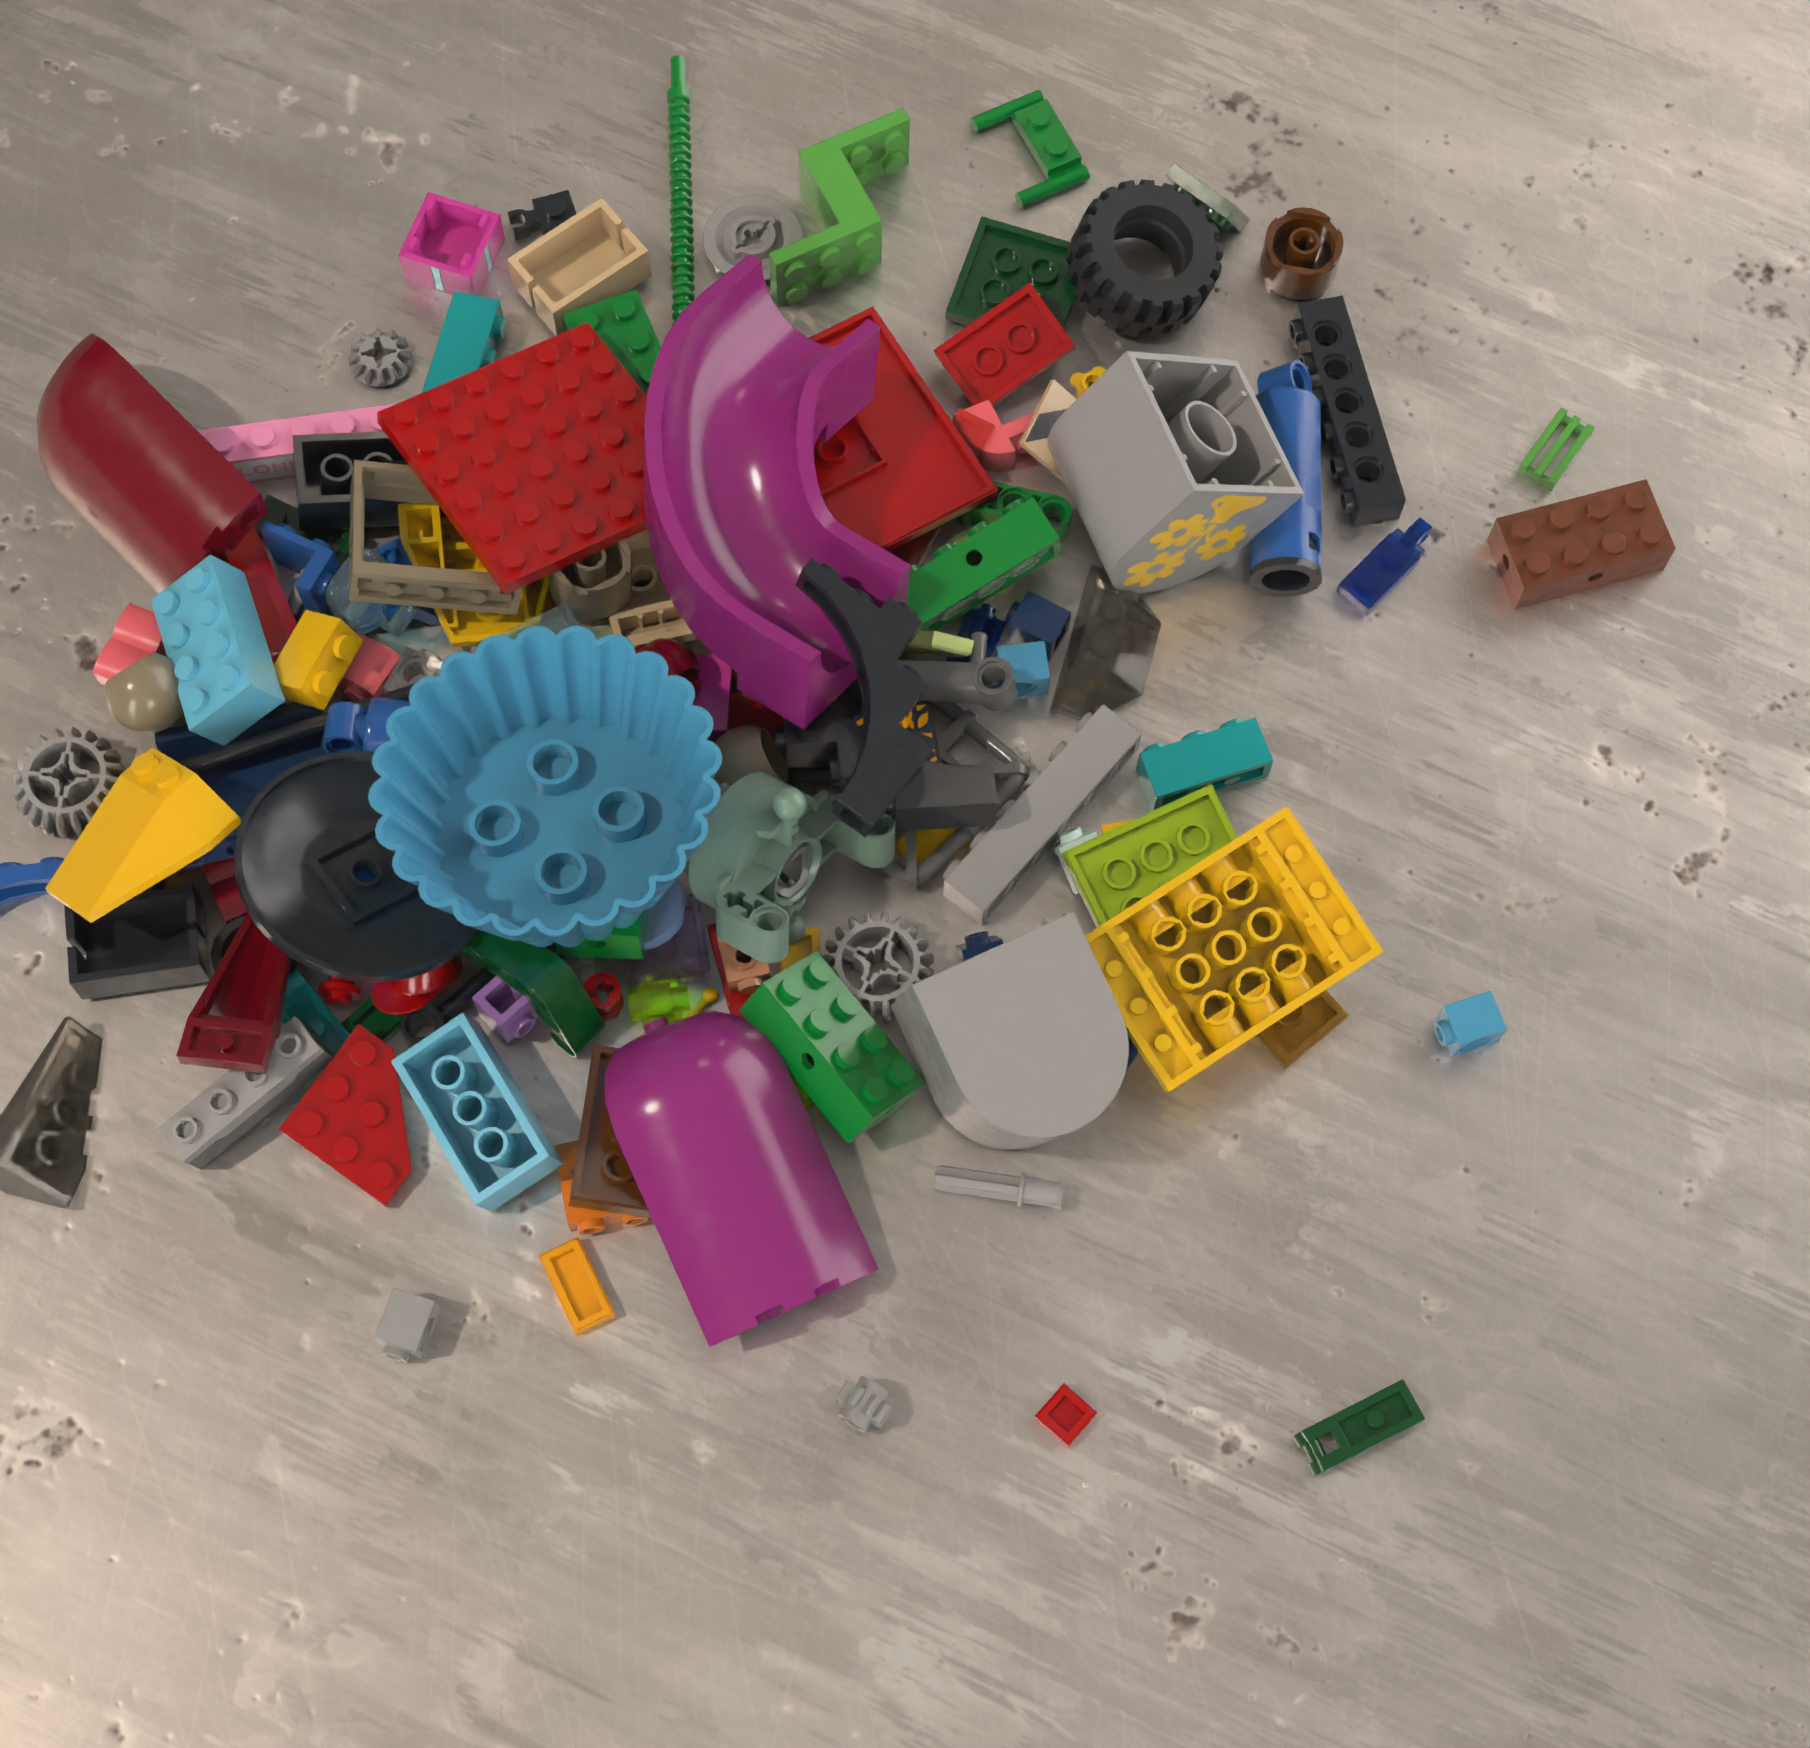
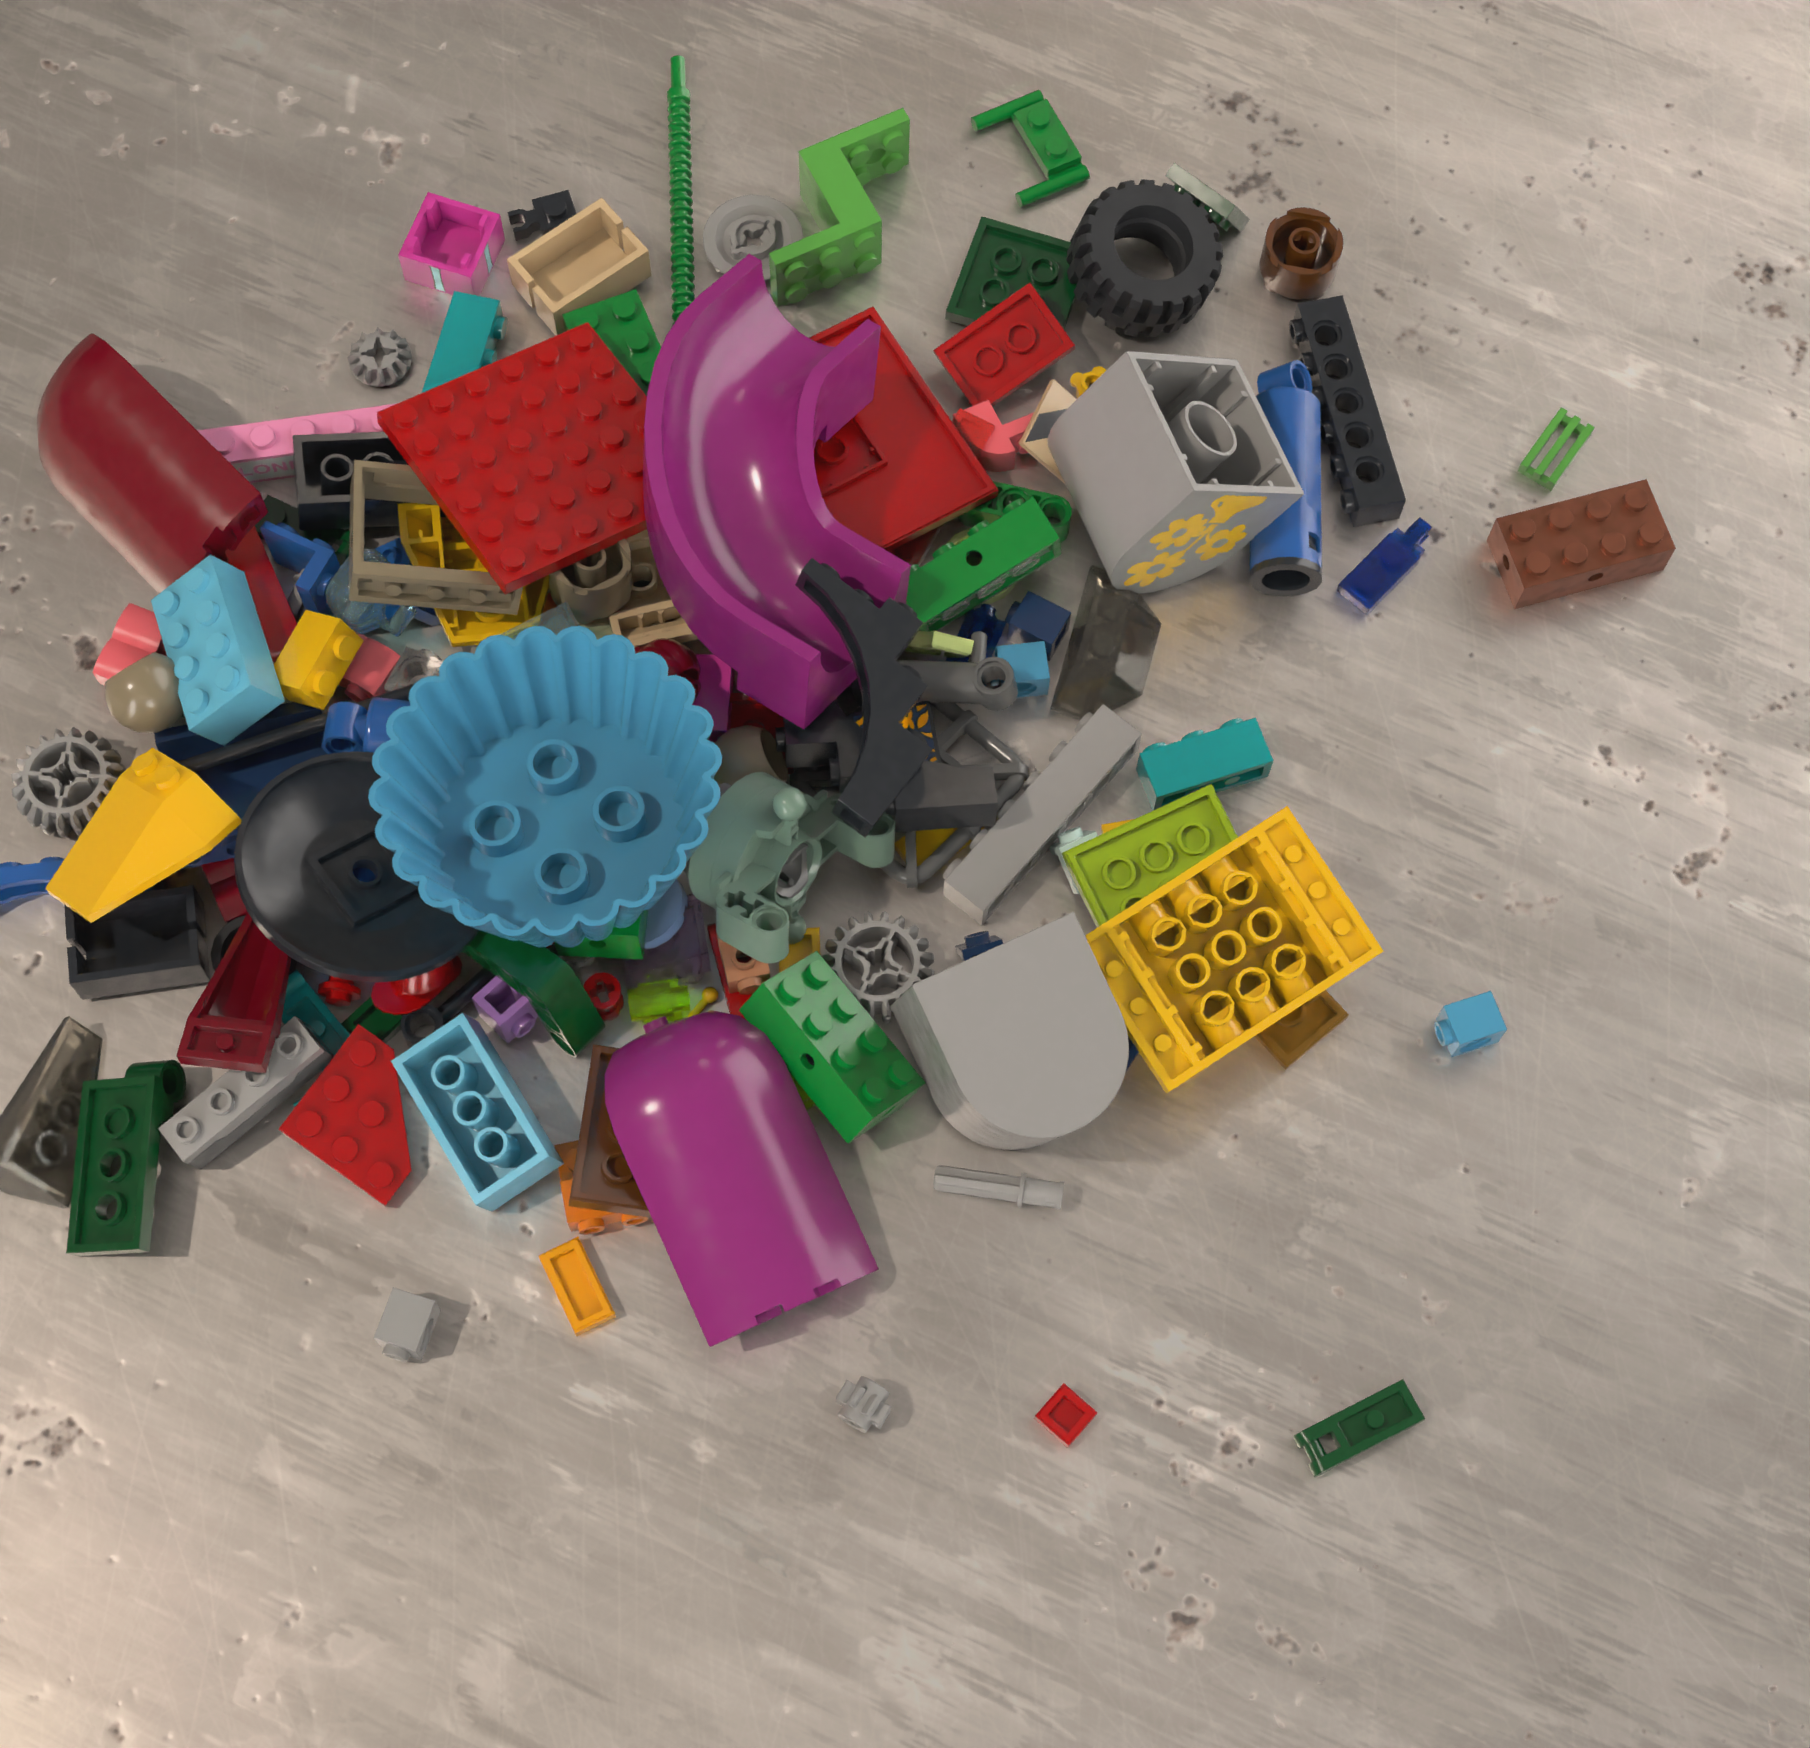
none -> dark green hinge [66,1060,186,1256]

